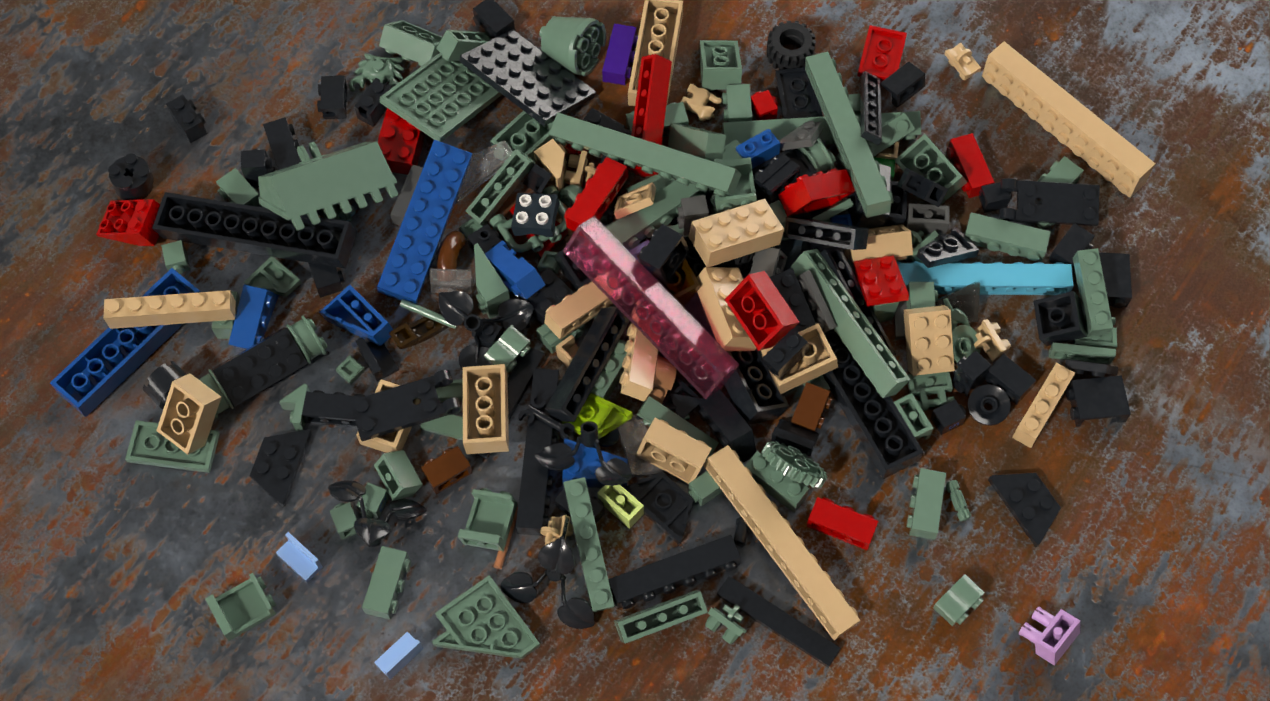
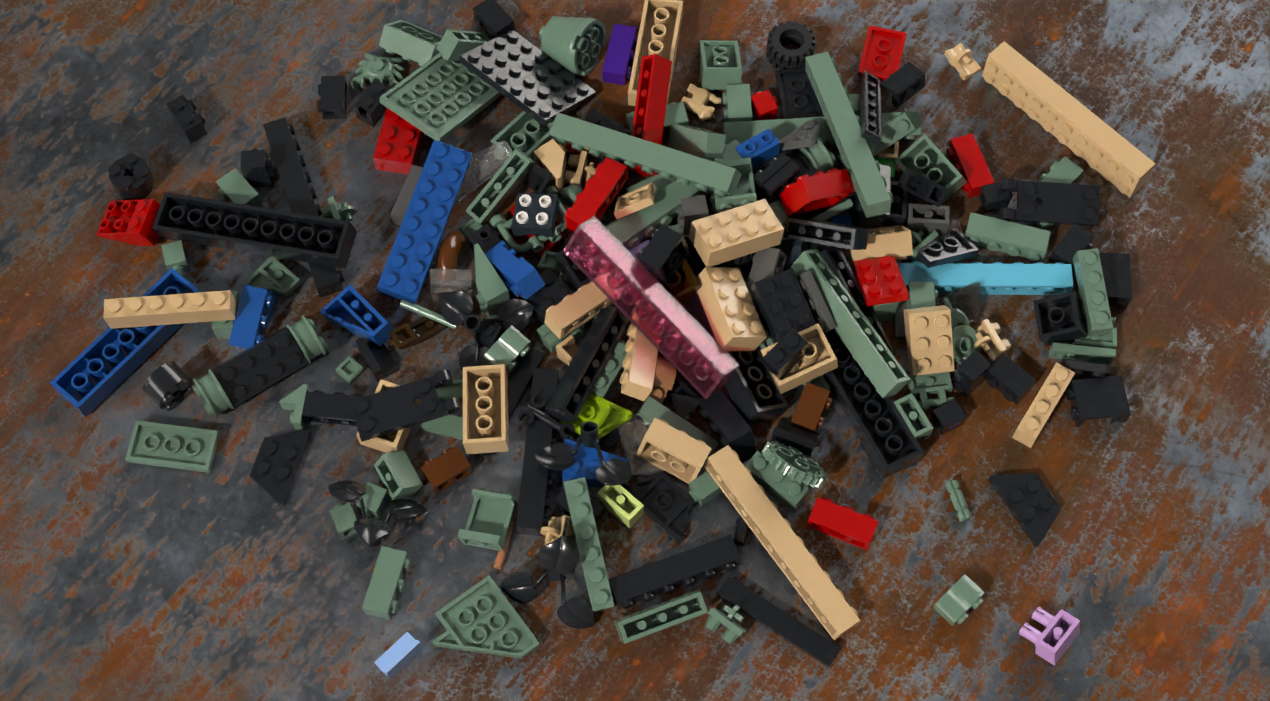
tan brick [156,373,221,455] -> none
sand green panel [205,572,276,641] -> none
sand green piece [258,141,398,231] -> none
light blue panel [276,532,323,583] -> none
red brick [725,271,799,351] -> none
sand green brick [906,468,946,540] -> none
black dish [968,384,1011,426] -> none

